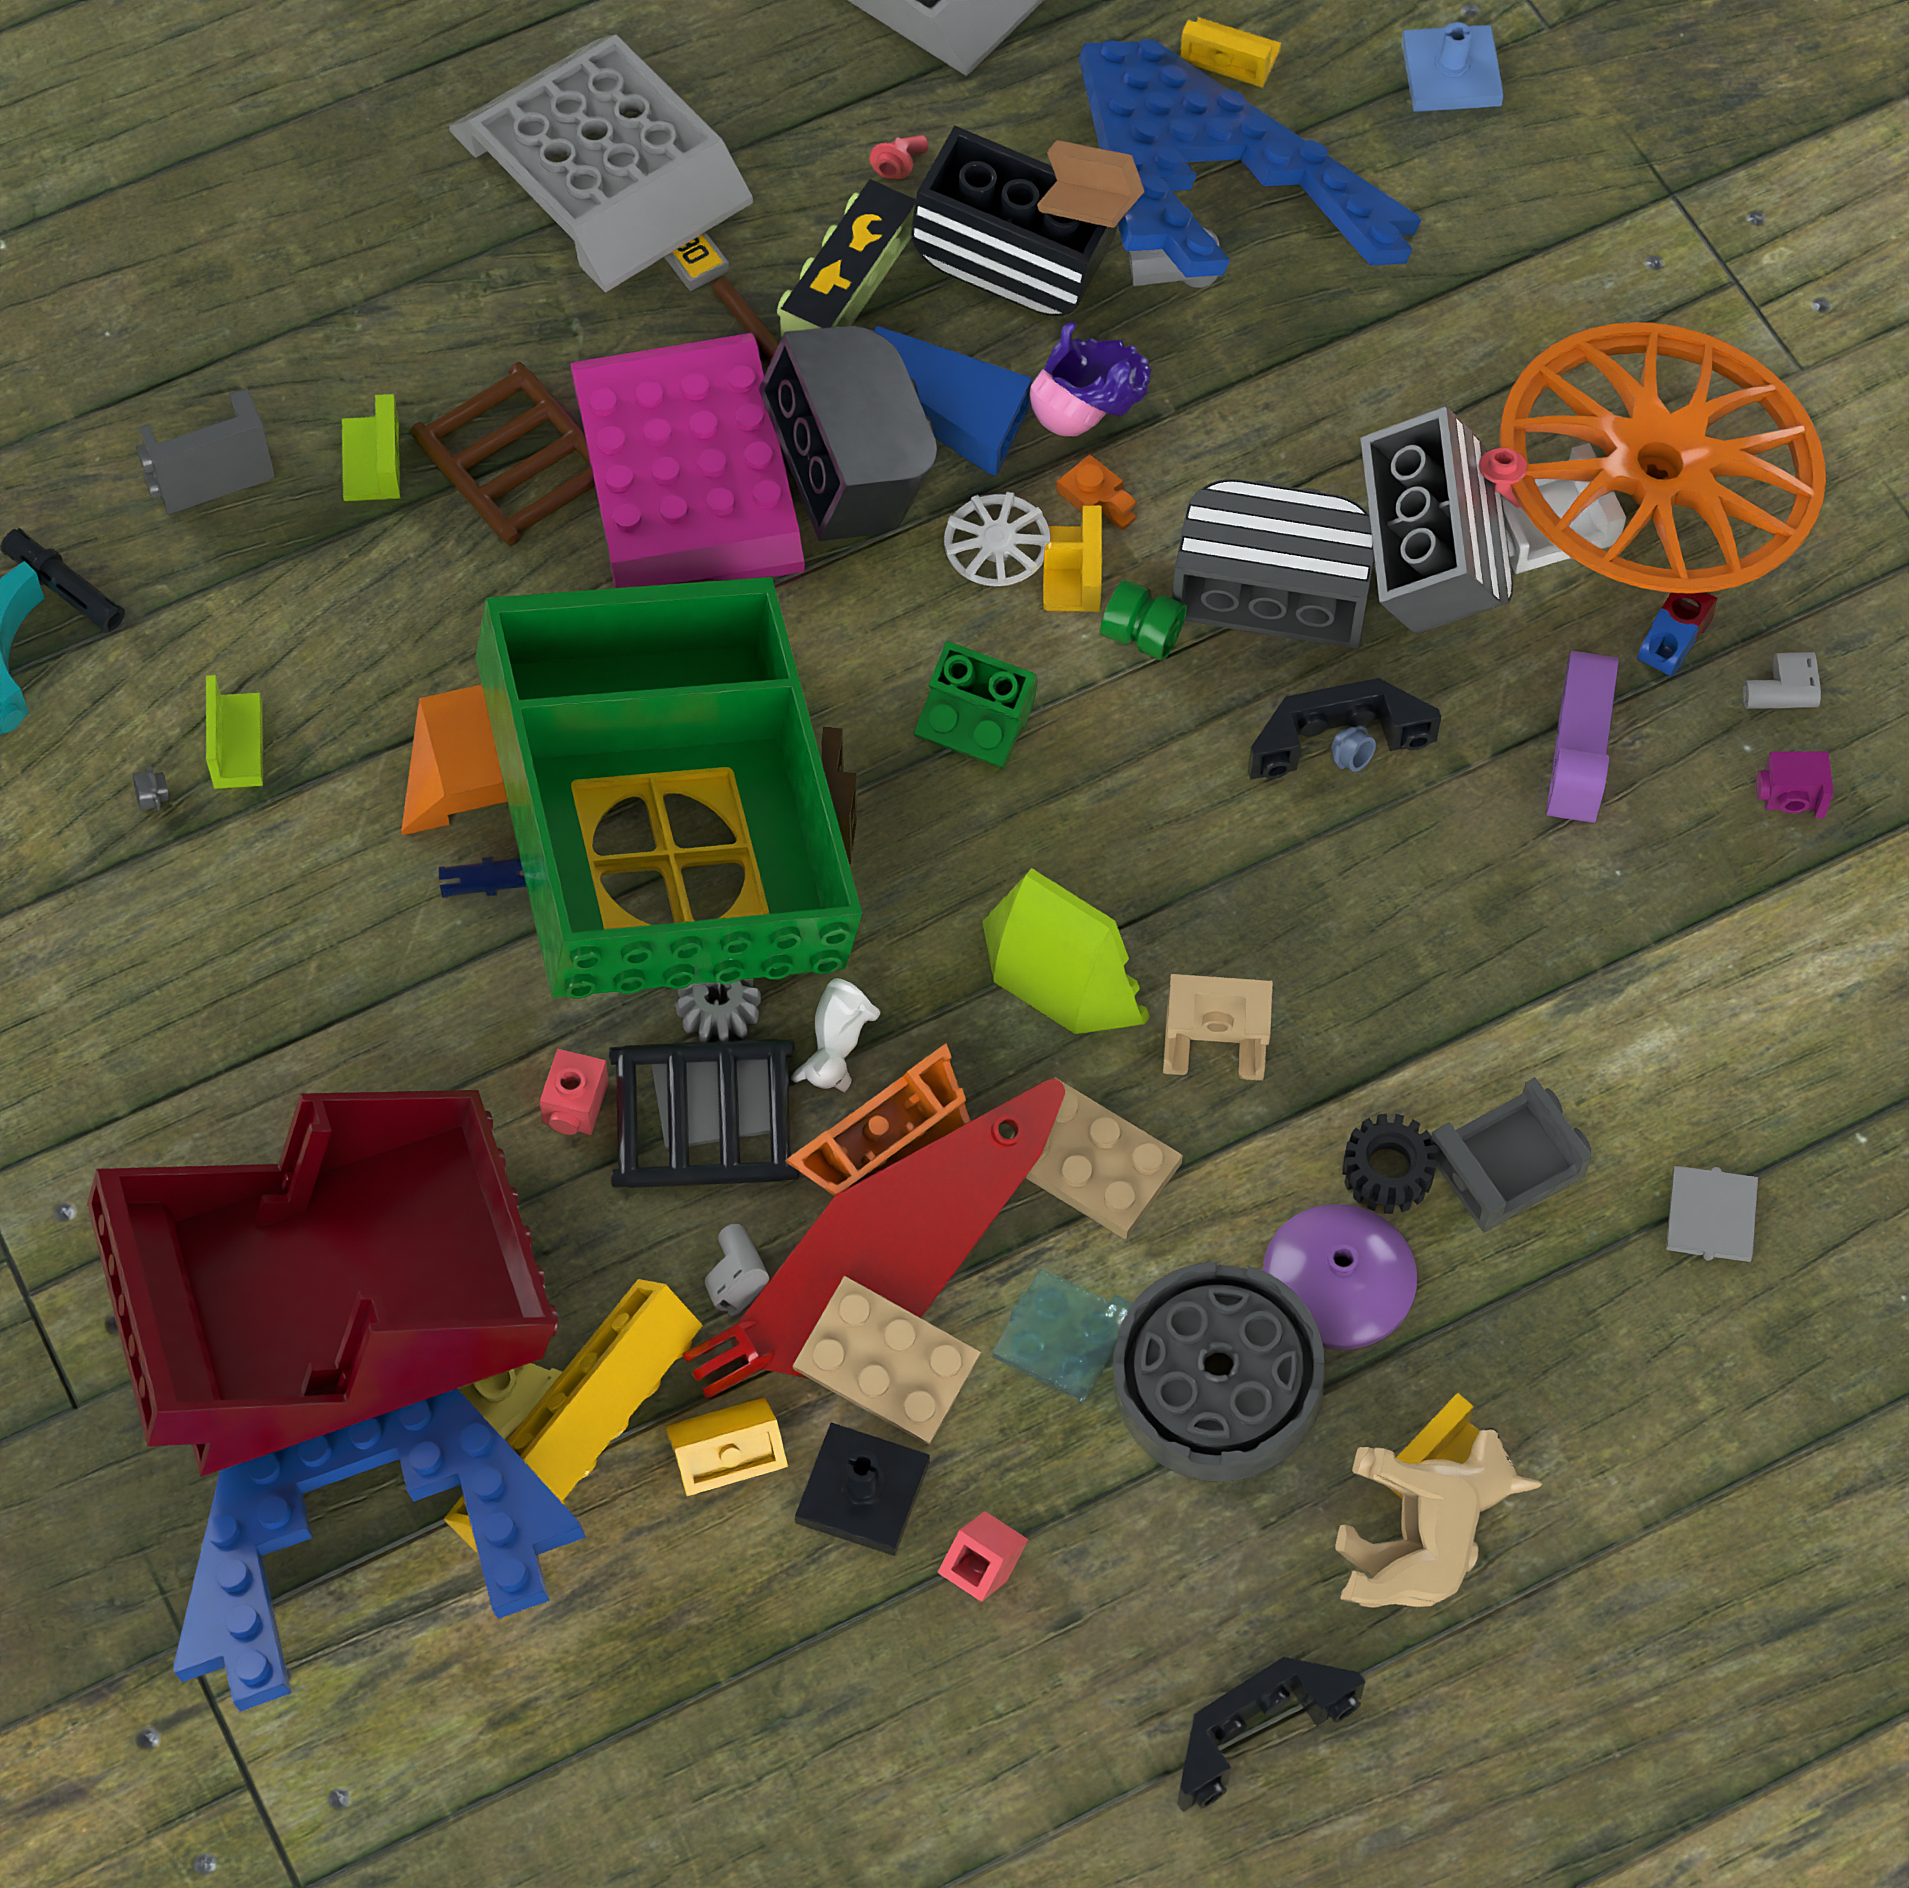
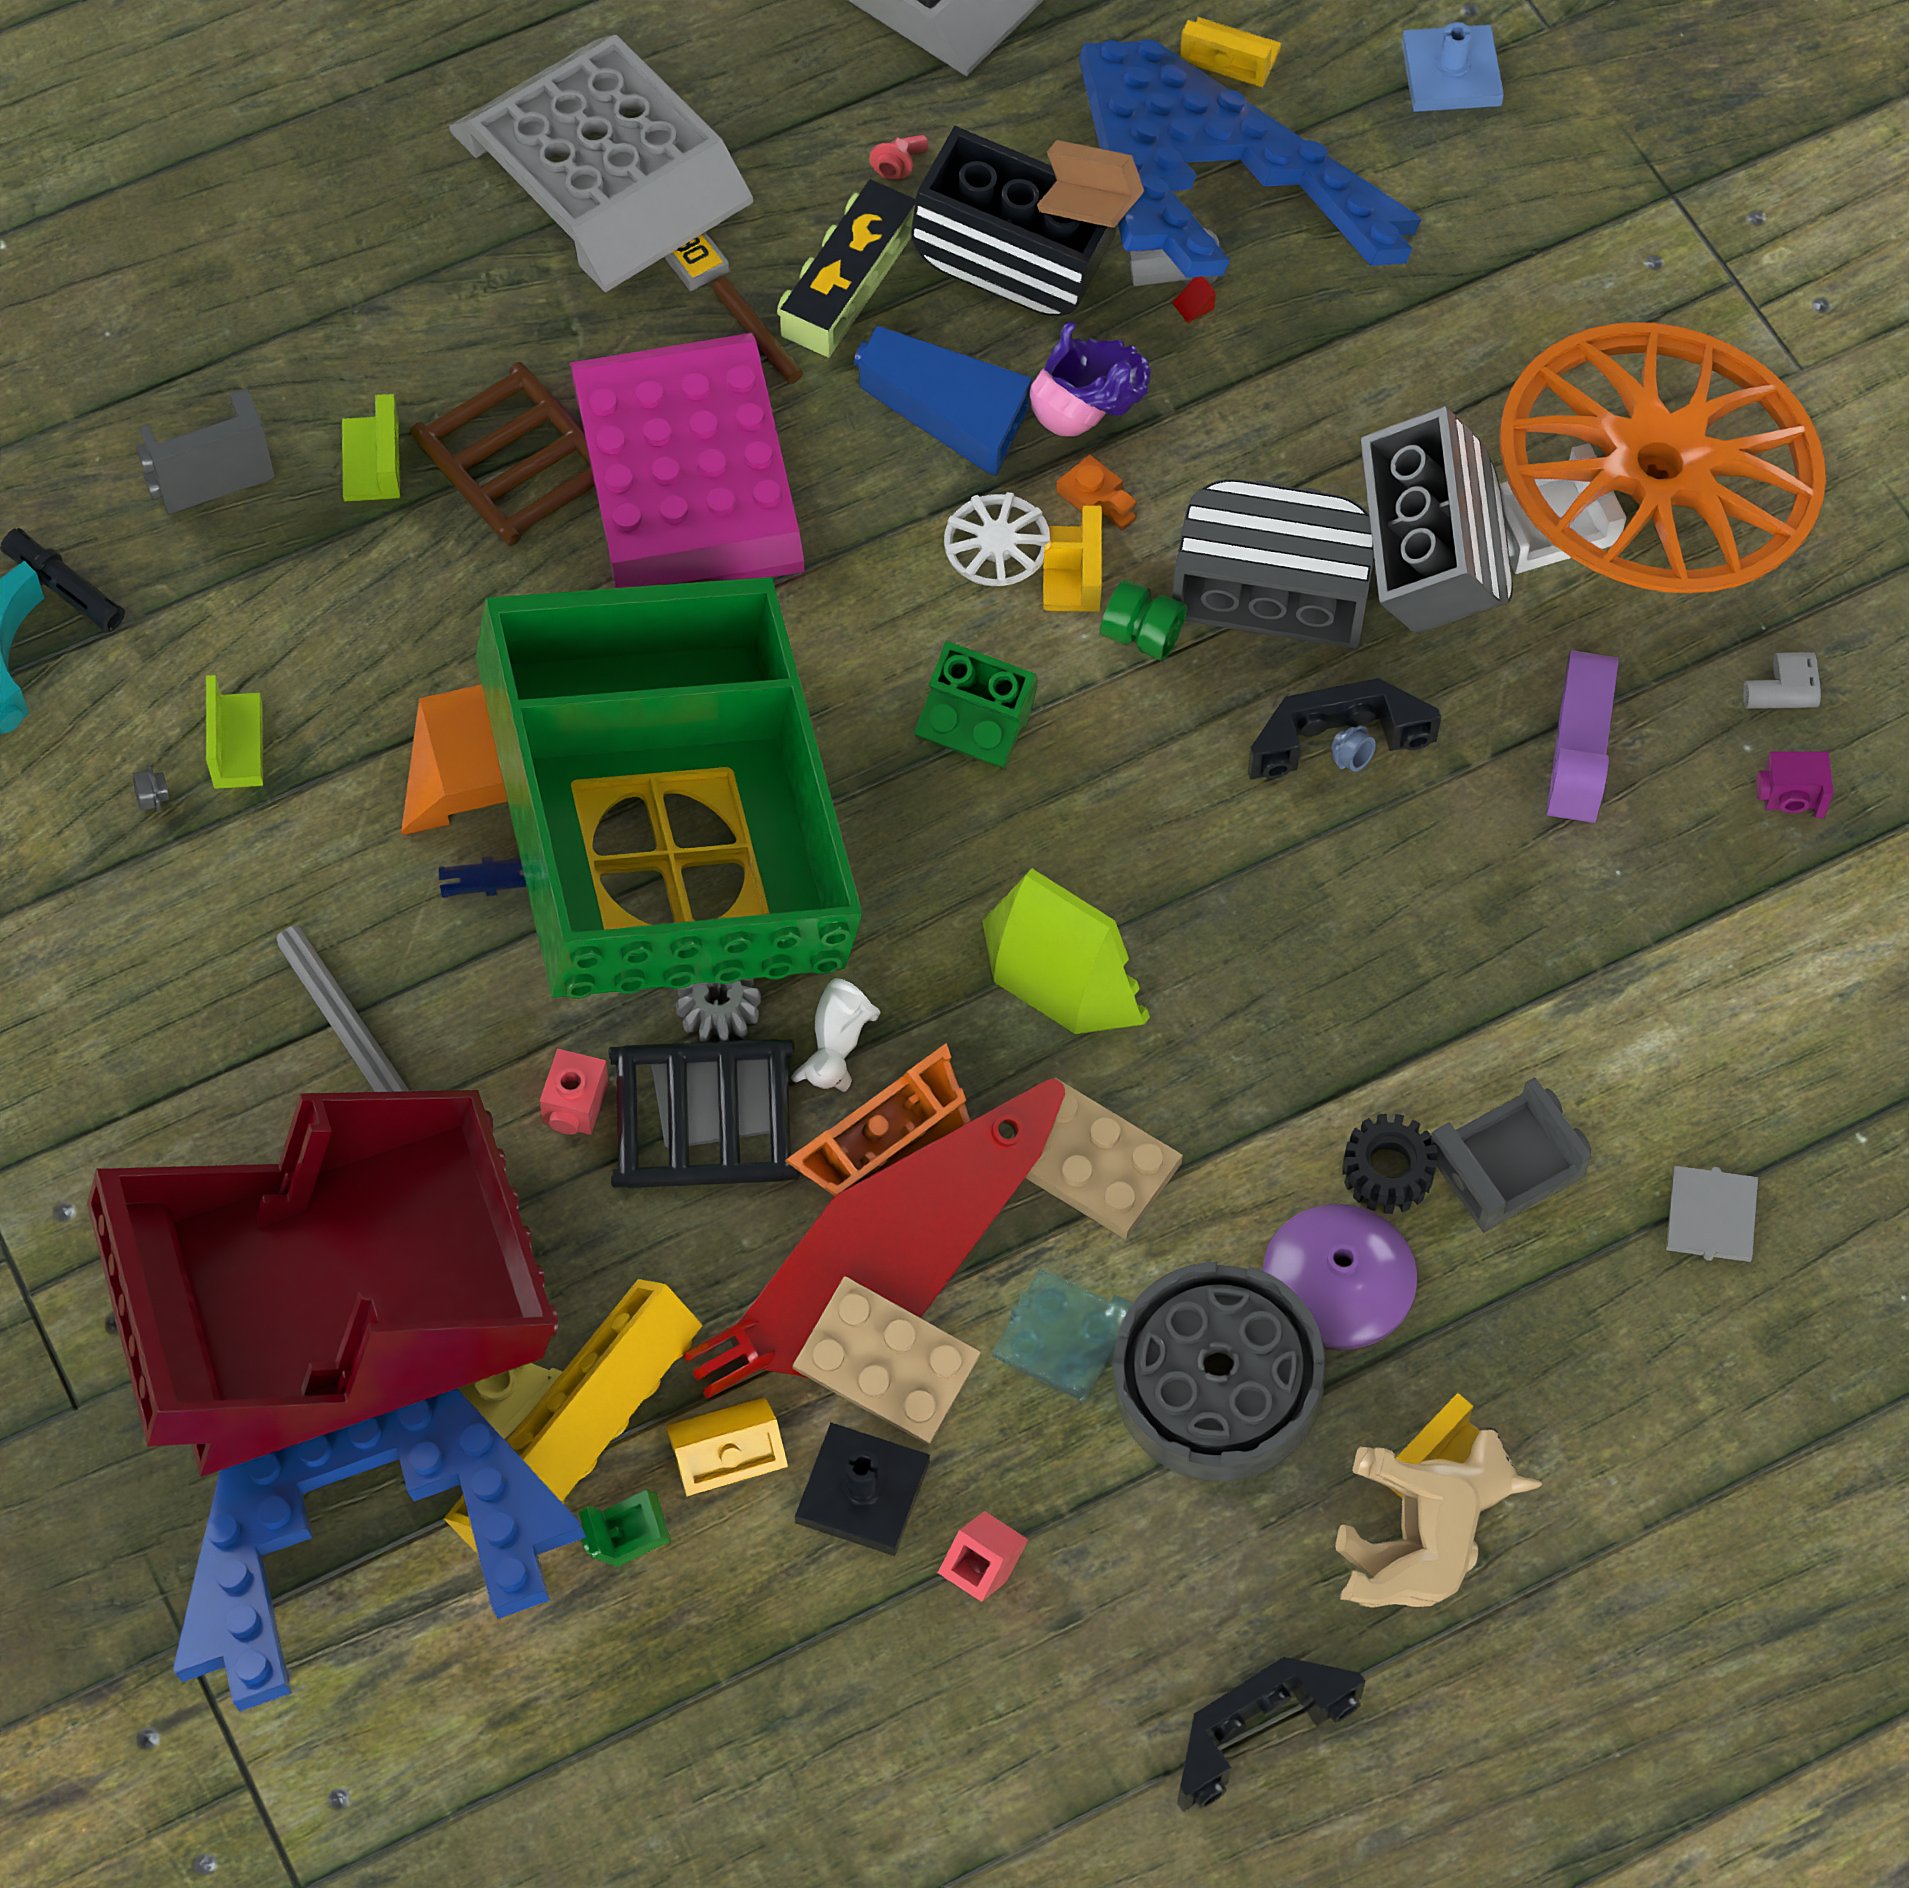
light grey piece [704,1224,769,1317] -> none
black brick [759,326,937,541] -> none
dark brown slope [821,726,857,864] -> none
tan panel [1163,974,1273,1081] -> none
coral plate [1479,448,1527,508] -> none
blue leg [1637,592,1717,677] -> none
none -> light grey axle [276,925,409,1092]
none -> green bracket [578,1489,671,1567]
none -> red piece [1172,276,1216,323]

